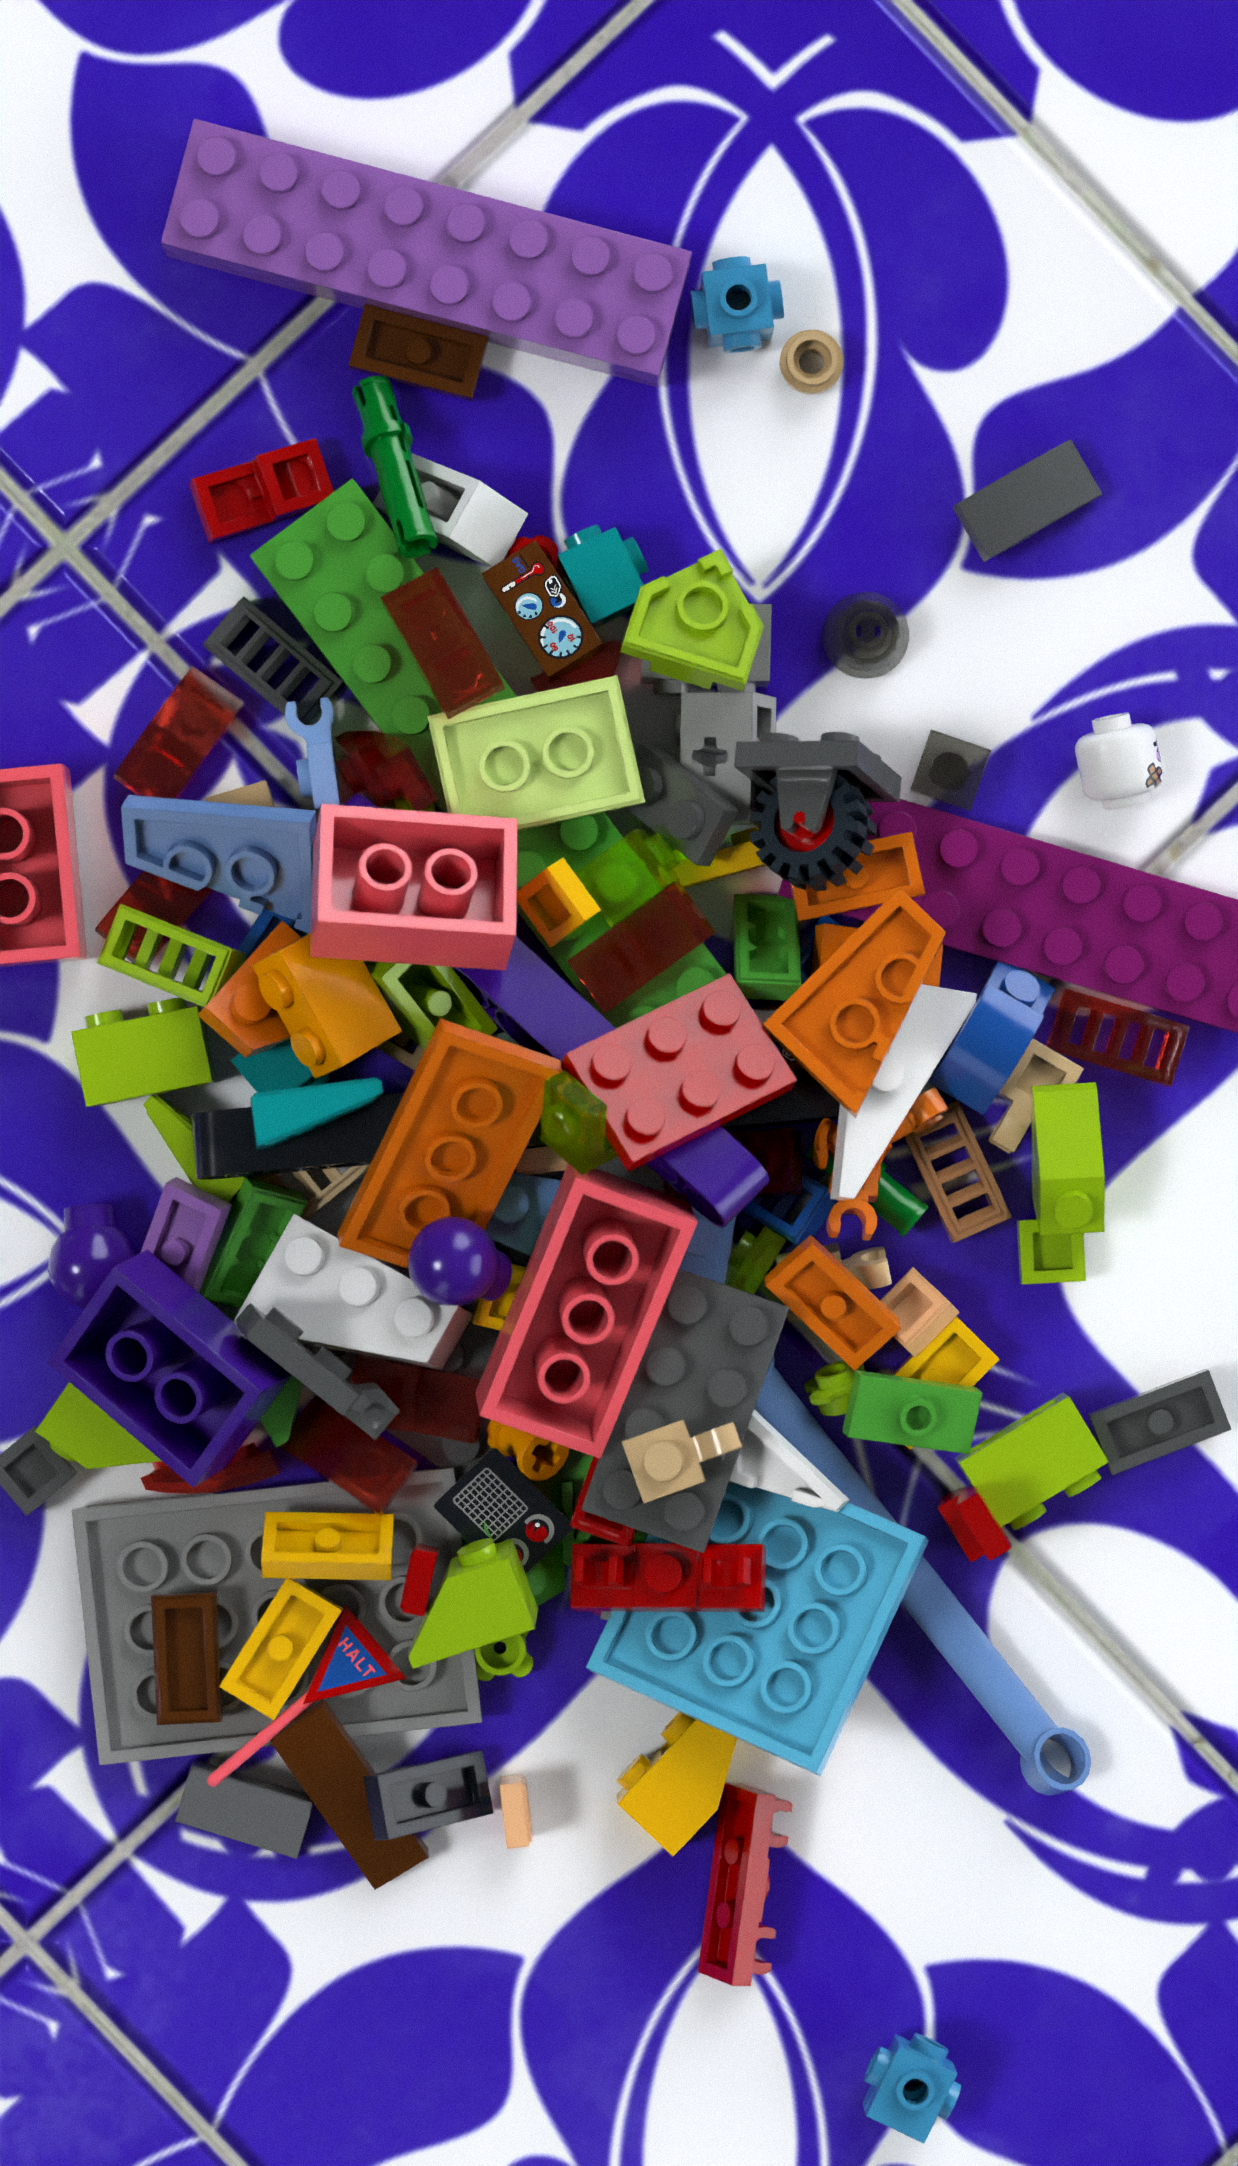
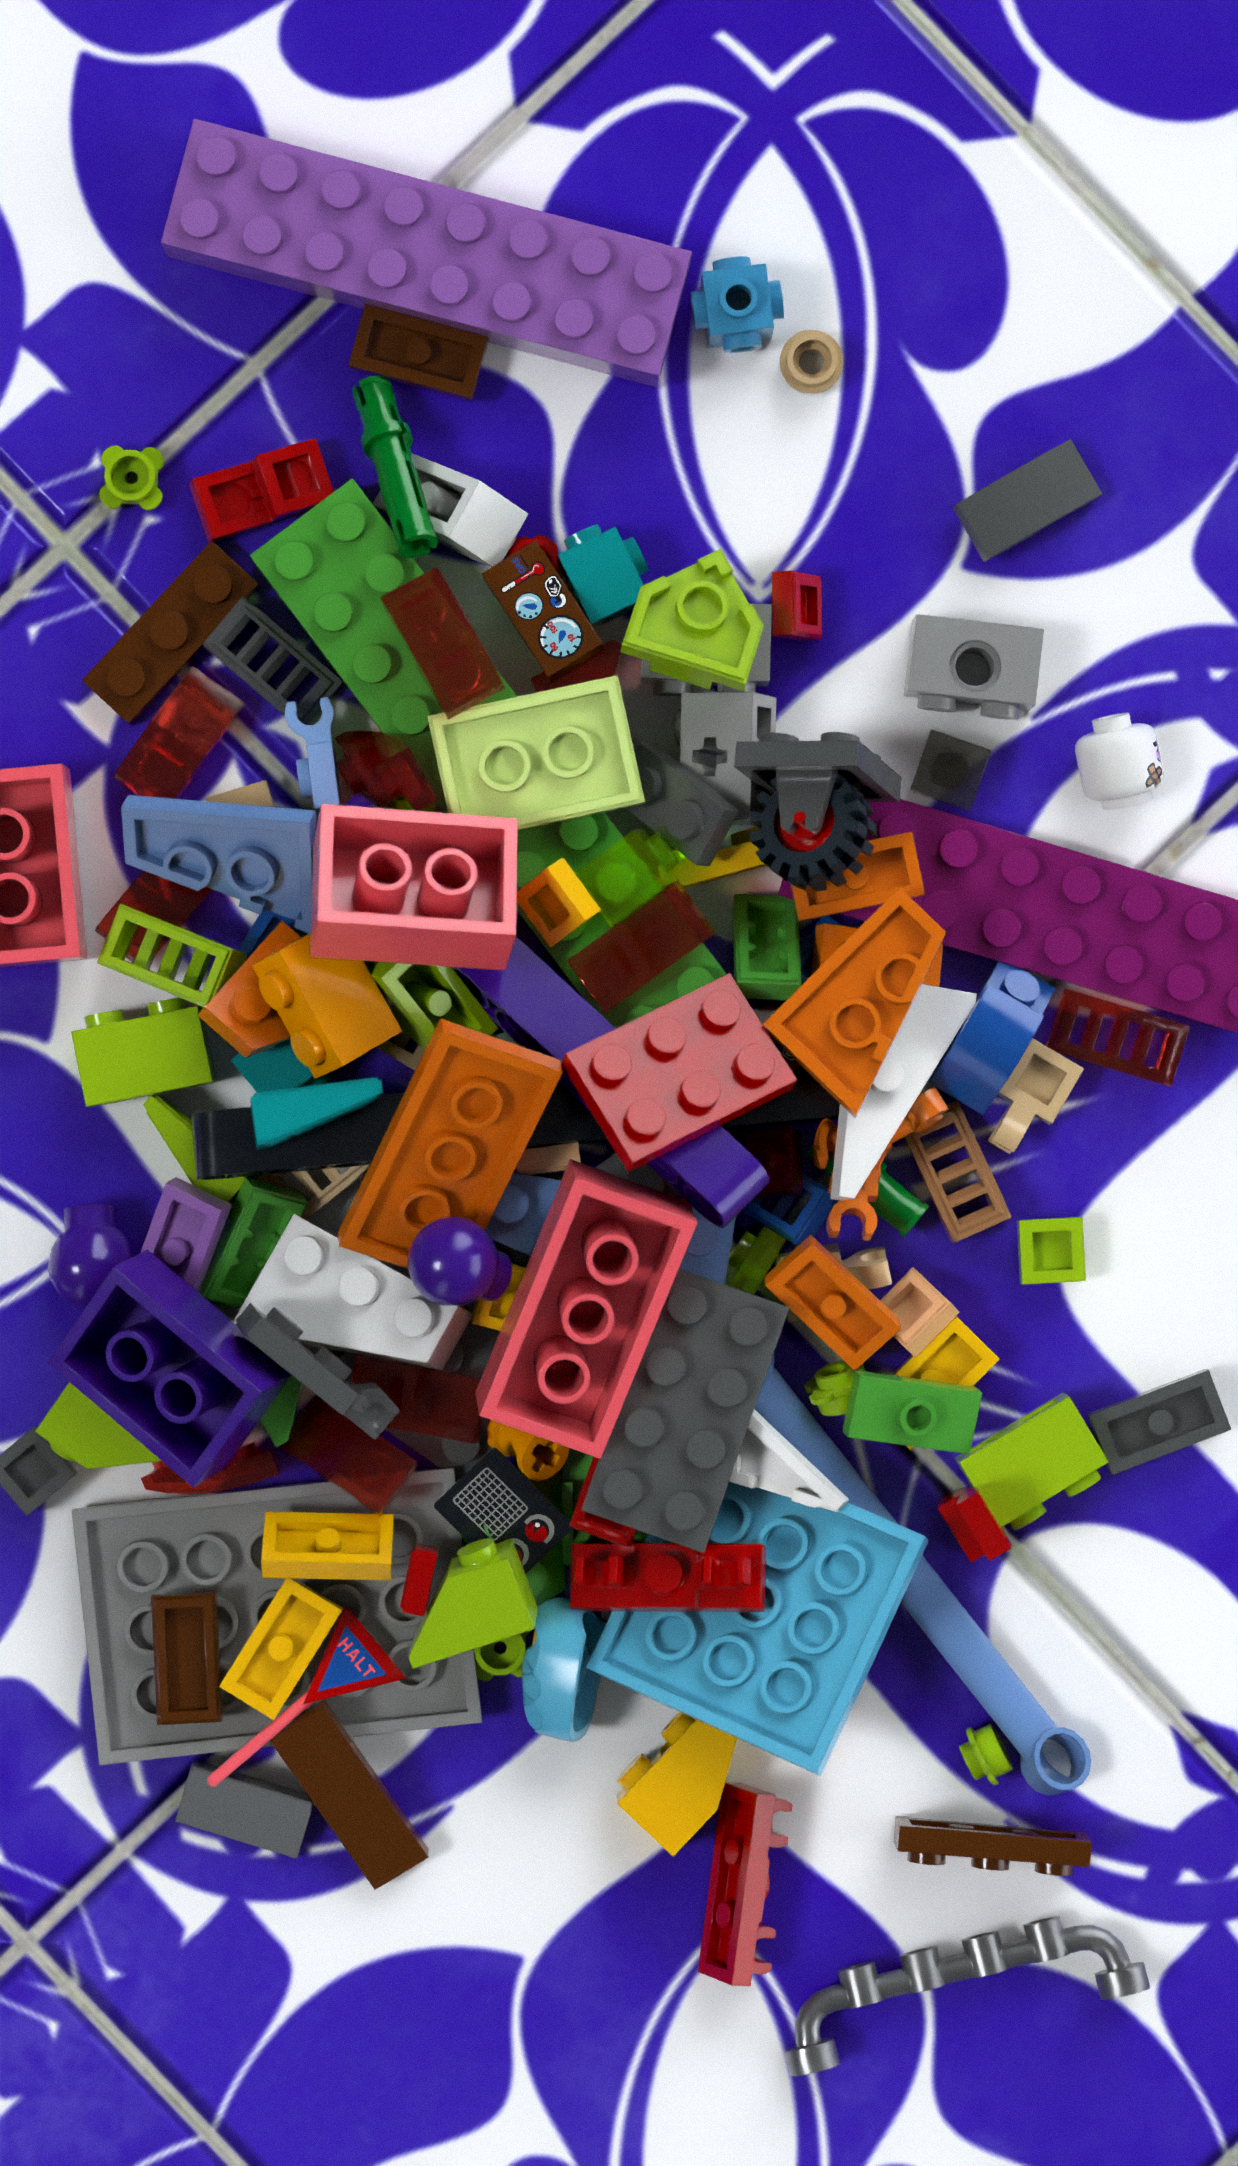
black plate [363,1750,494,1840] -> none
light nougat tile [499,1774,533,1849] -> none
clear neon green bracket [541,1070,618,1175] -> none
tan plate [622,1420,742,1504] -> none
clear smoke cone [822,592,909,679] -> none
dark azure brick [862,2033,961,2144] -> none
lime slope [1032,1082,1105,1236] -> none
none -> reddish brown plate [82,541,260,726]
none -> lime plate [99,445,164,511]
none -> medium azure piece [522,1597,606,1742]
none -> red tile [772,570,822,641]
none -> flat silver bar [785,1916,1150,2076]
none -> reddish brown plate [893,1816,1092,1876]
none -> light grey brick [904,614,1044,720]
none -> lime plate [959,1723,1013,1785]

